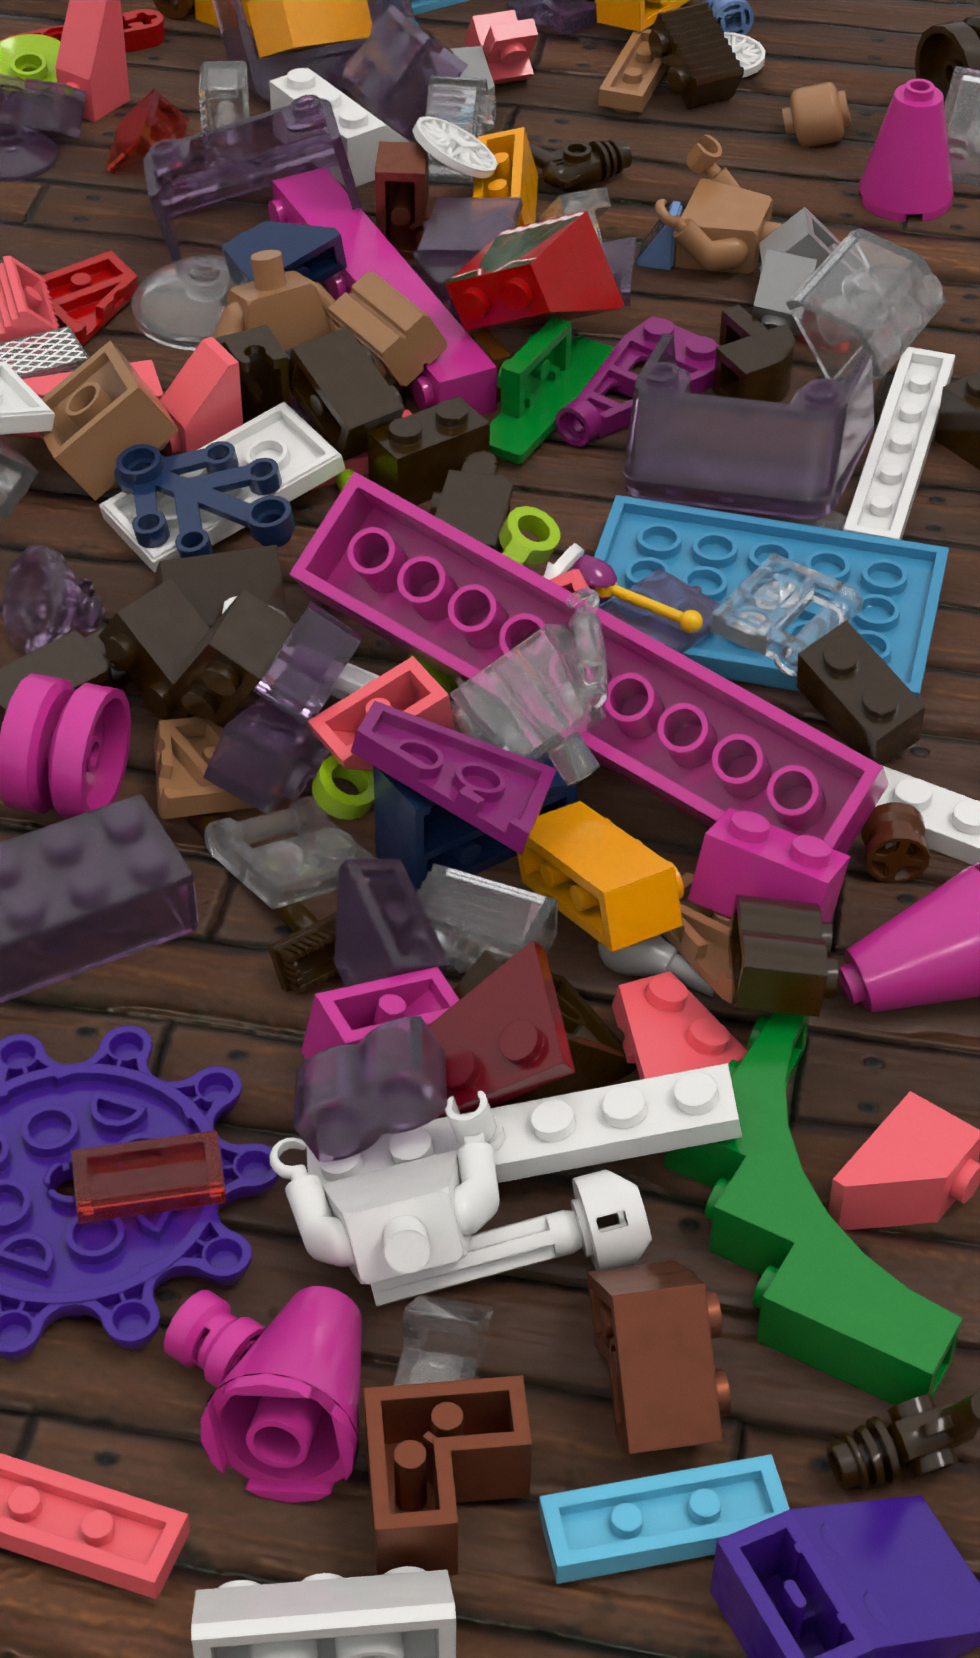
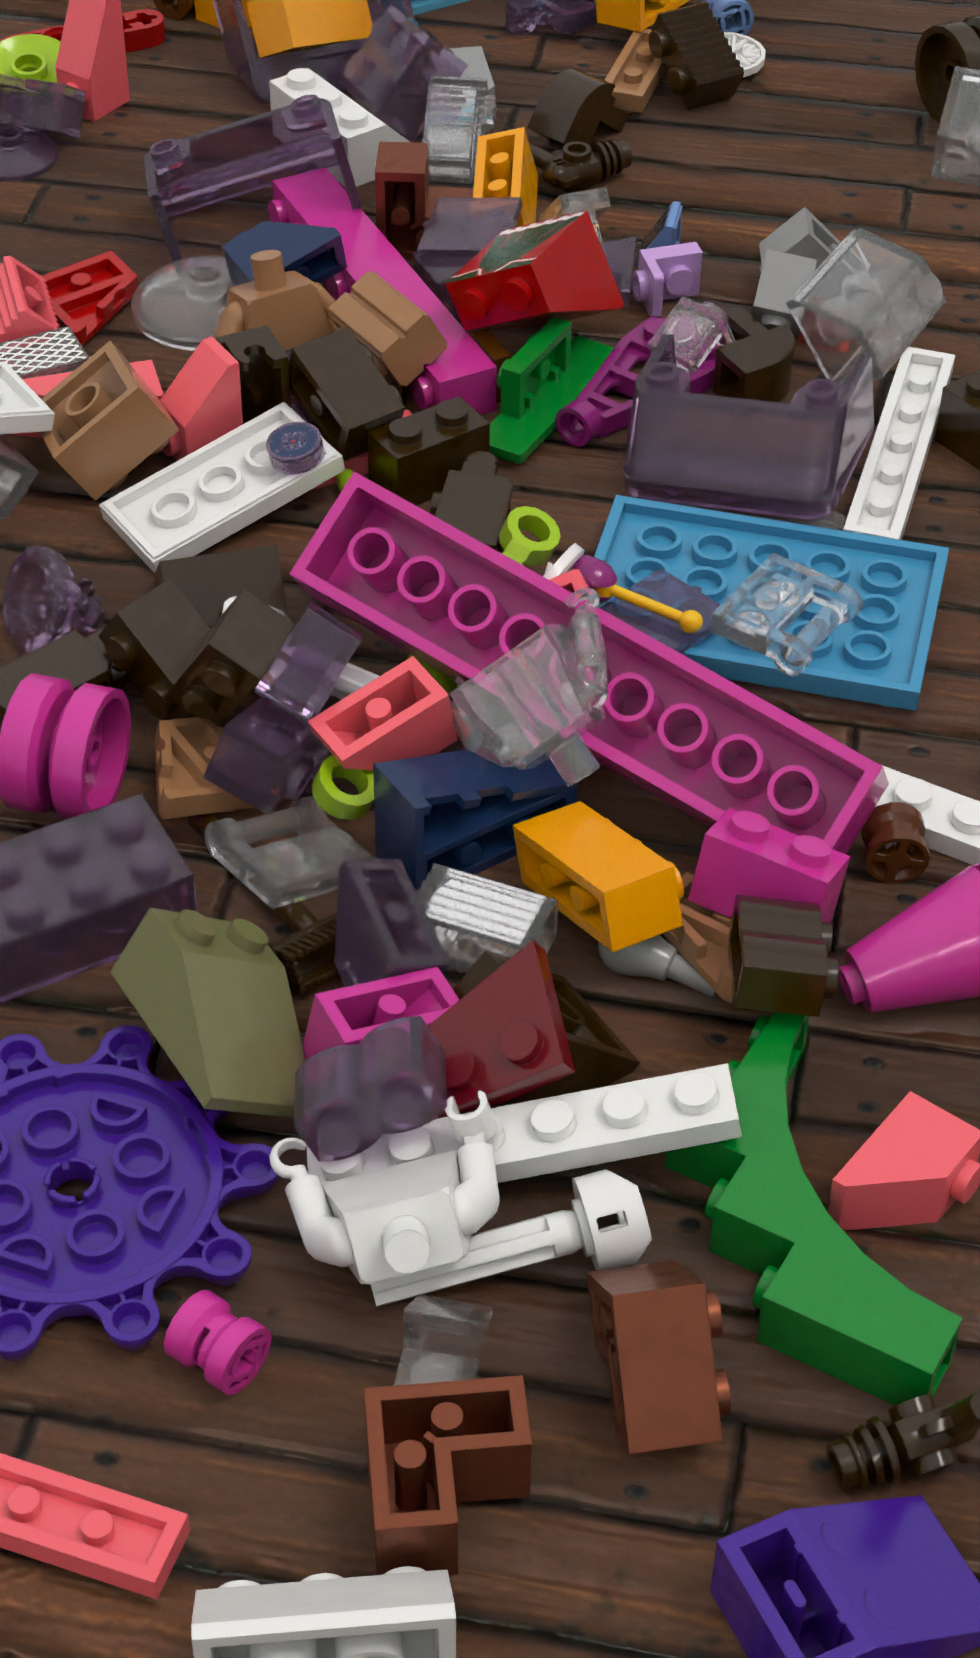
clear red tile [71,1130,226,1224] -> none
clear red panel [105,88,189,177] -> none
dark blue plant [114,441,295,558] -> none
clear brick [199,61,252,175] -> none
dark pink cone [201,1286,362,1503] -> none
magenta wing [351,700,557,855] -> none
white wheel [412,116,498,179] -> none
coral brick [464,10,538,85] -> none
medium azure plate [539,1454,790,1584] -> none
coral wing [612,971,748,1080] -> none
medium nougat torso [655,135,782,274] -> none
medium nougat head [782,82,852,148] -> none
dark brown brick [796,620,925,766] -> none
dark pink cone [858,79,953,222] -> none
none -> olive slope [110,907,316,1119]
none -> tile [266,422,325,474]
none -> dark brown brick [527,69,628,146]
none -> lavender bracket [631,242,703,317]
none -> clear bracket [648,296,735,374]

